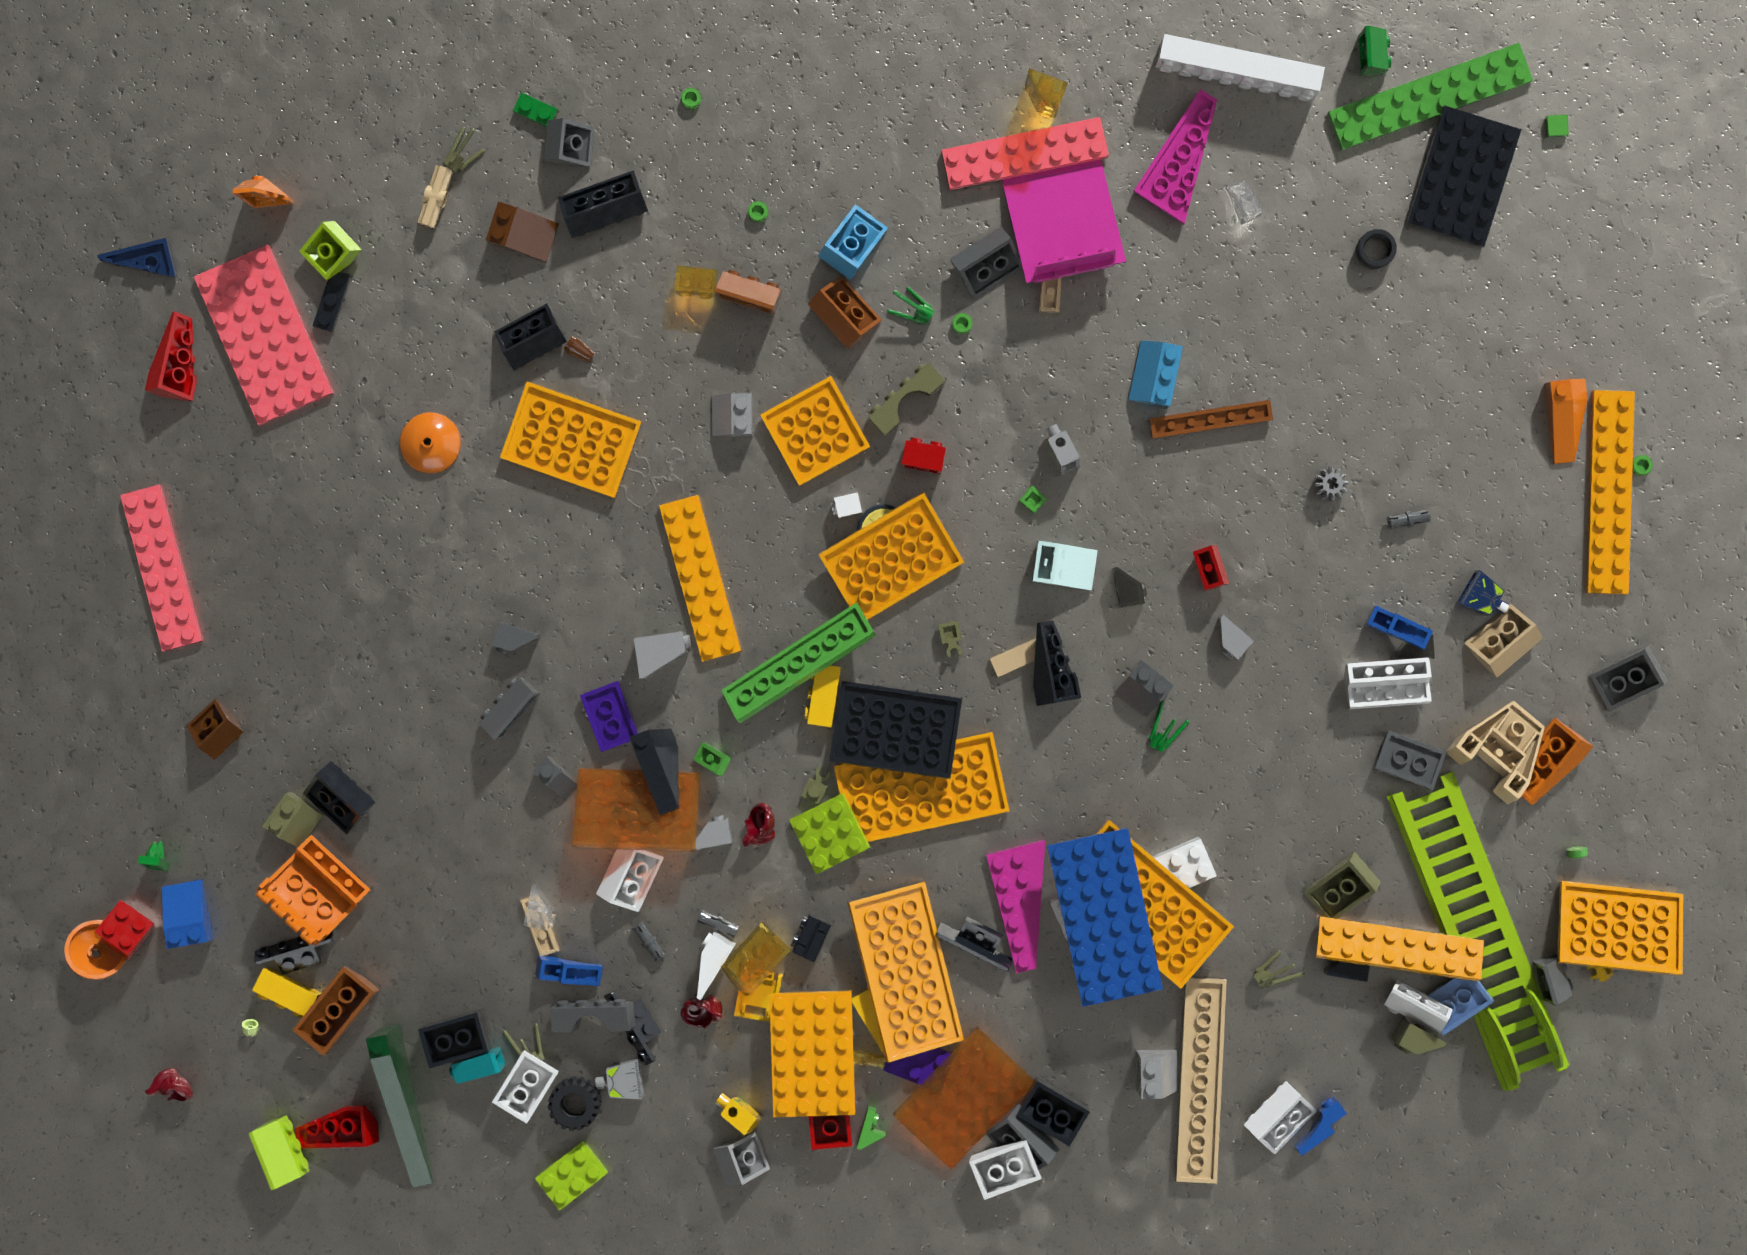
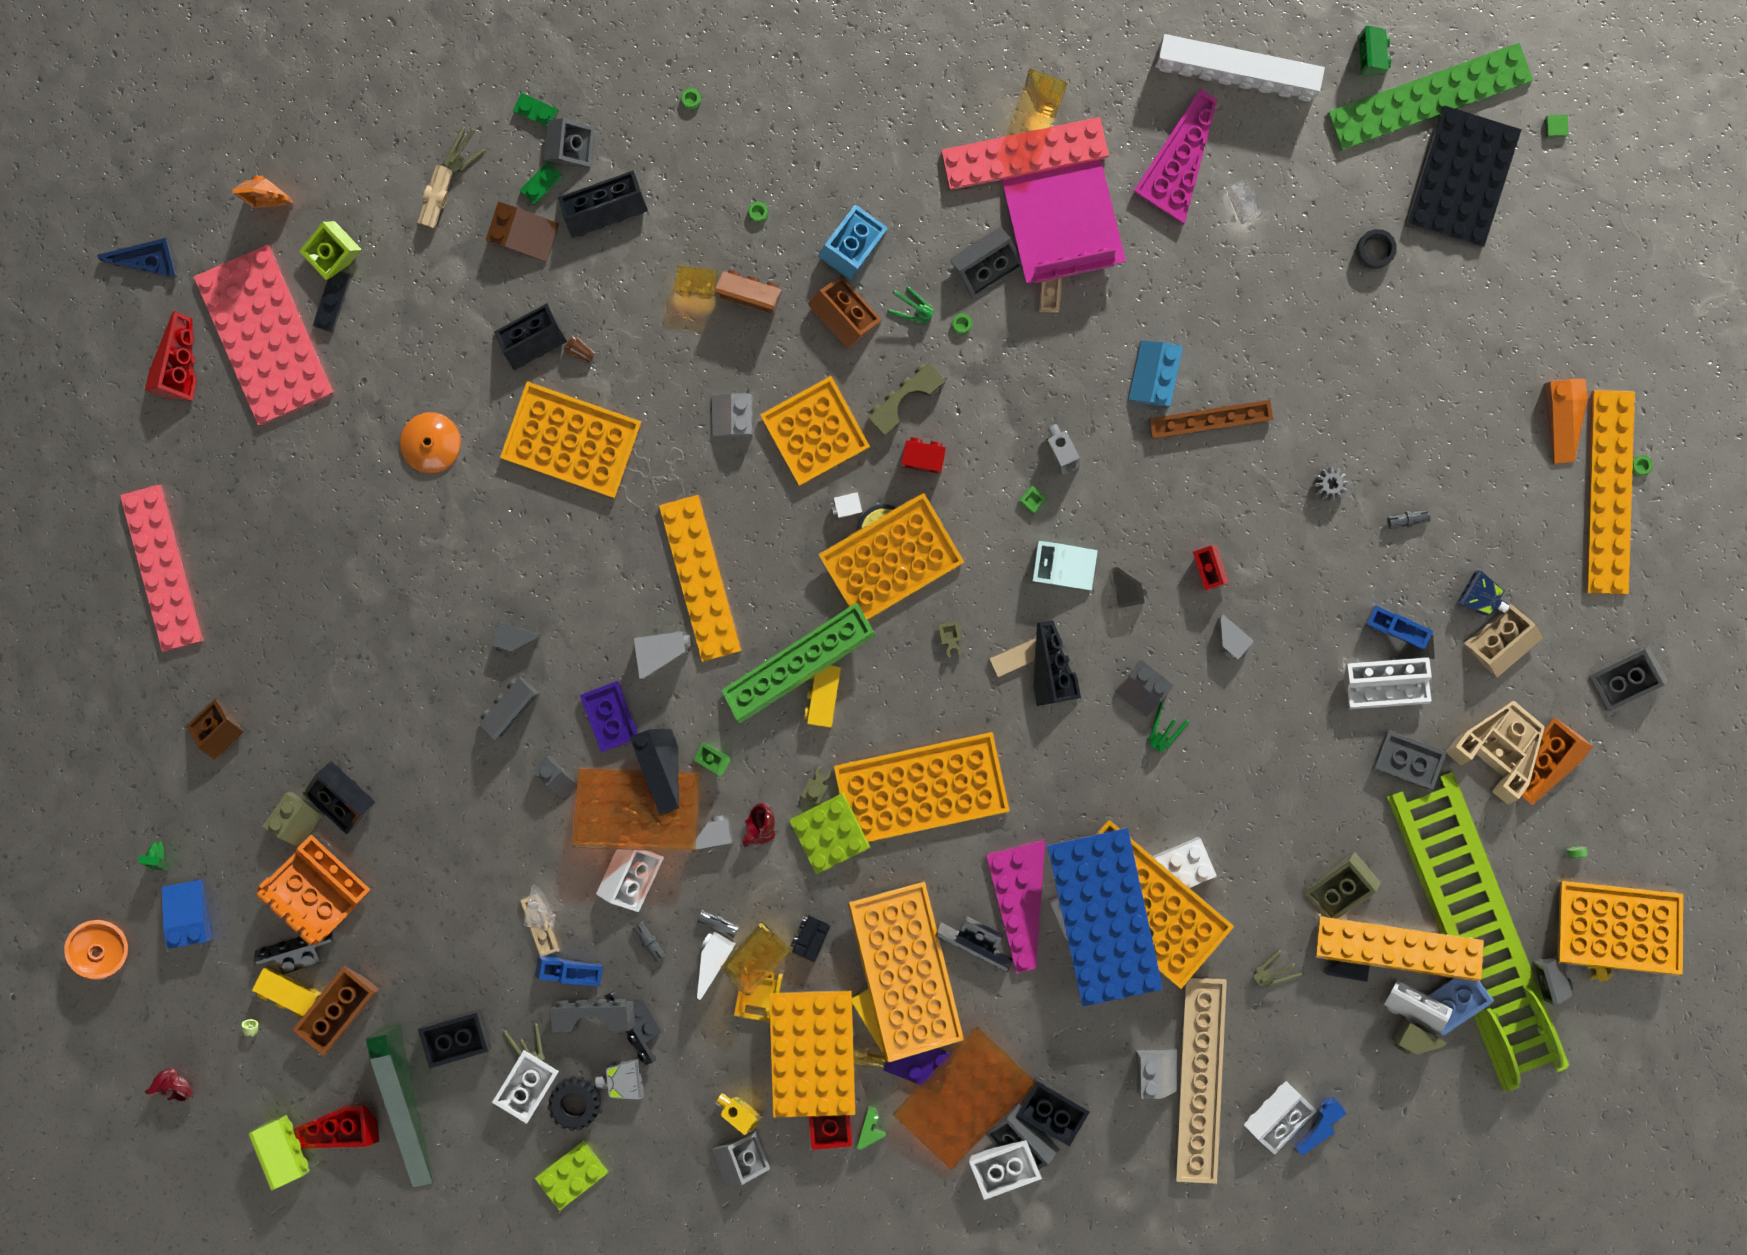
red brick [94,900,155,961] -> none
teal slope [449,1047,506,1084] -> none
dark red hair [680,995,723,1029] -> none
black plate [829,681,962,779] -> none
none -> green plate [520,161,563,205]

